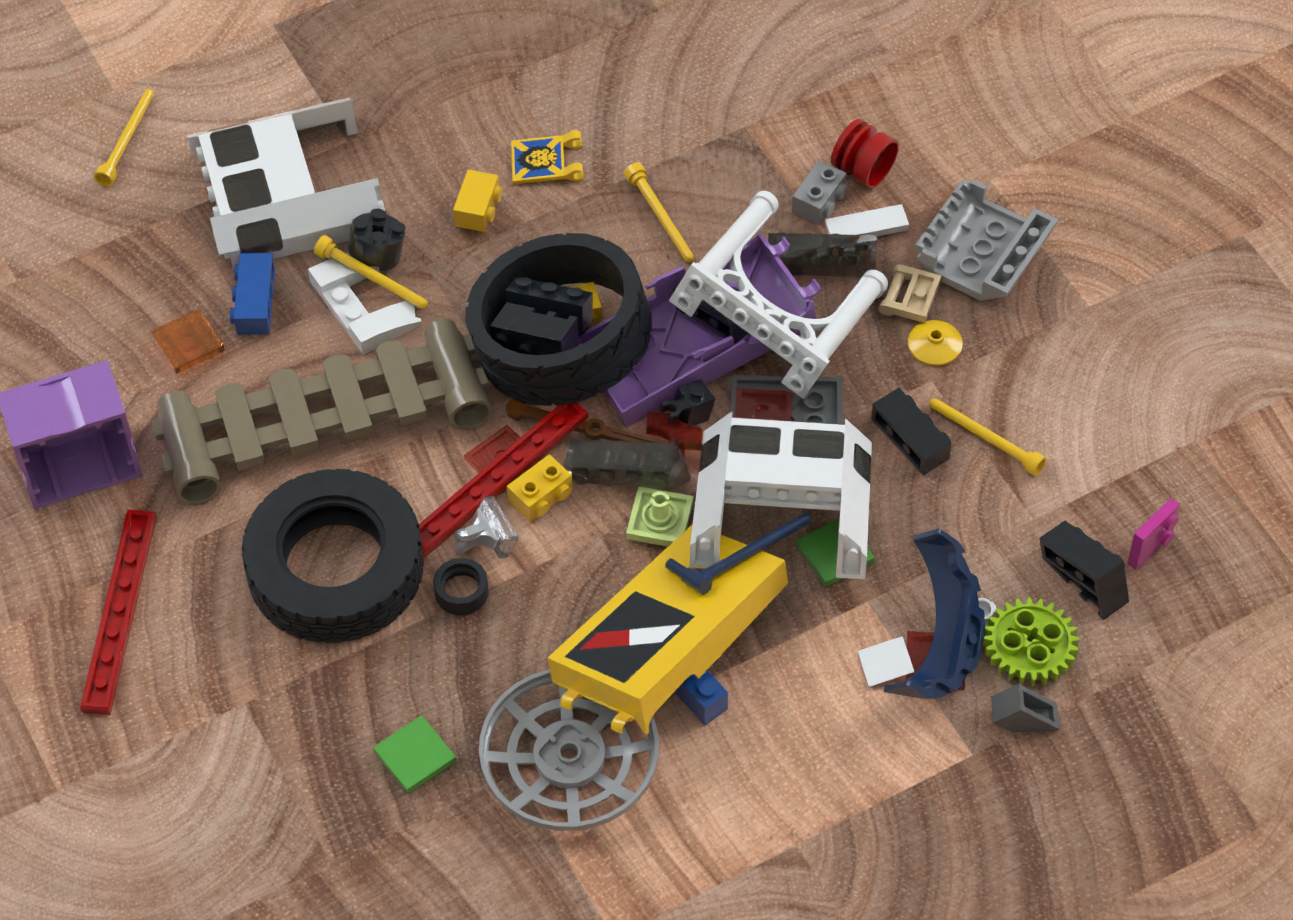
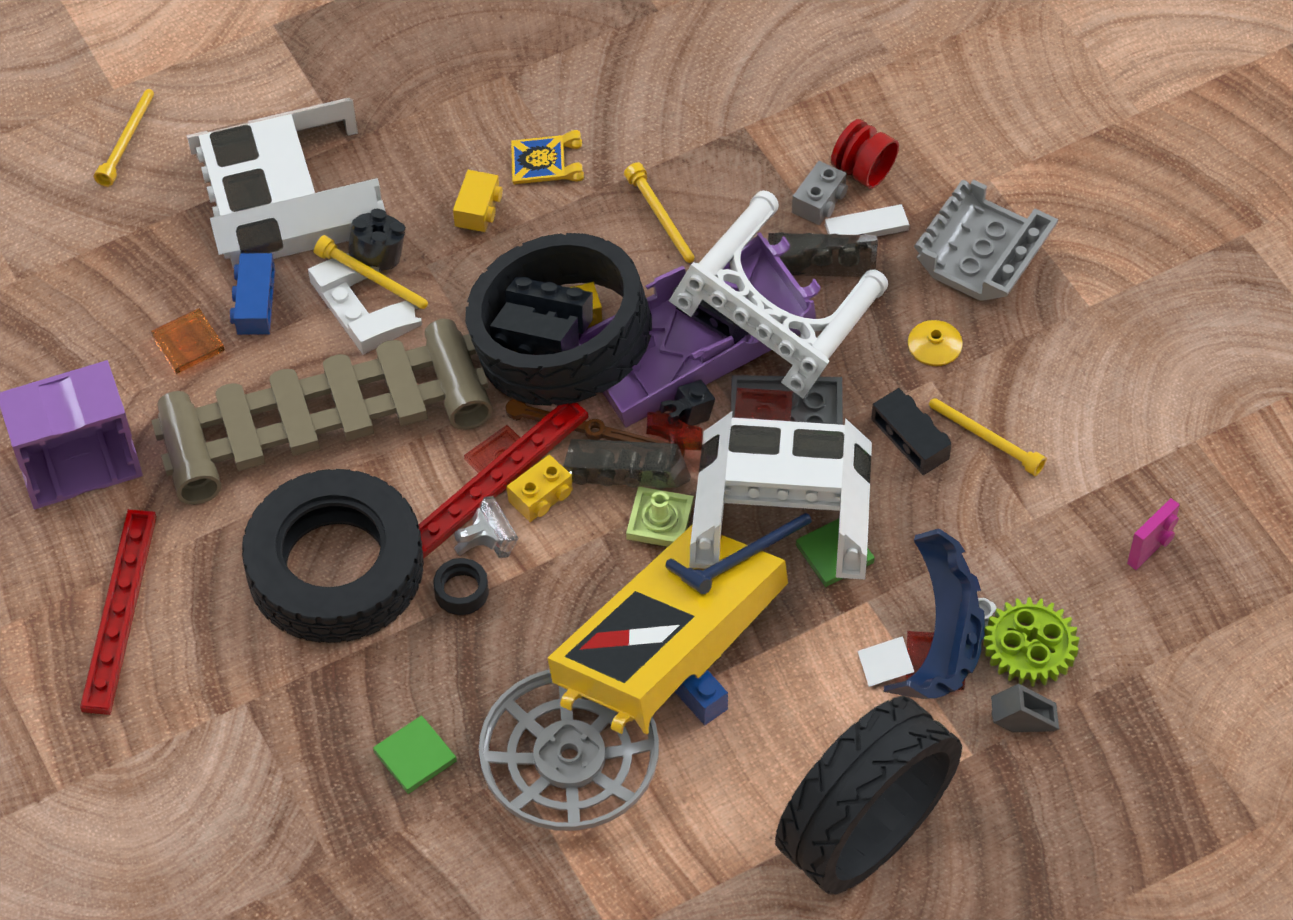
tan plate [878,264,941,323] -> none
black wedge [1039,520,1129,620] -> none
none -> black tyre [775,696,963,895]

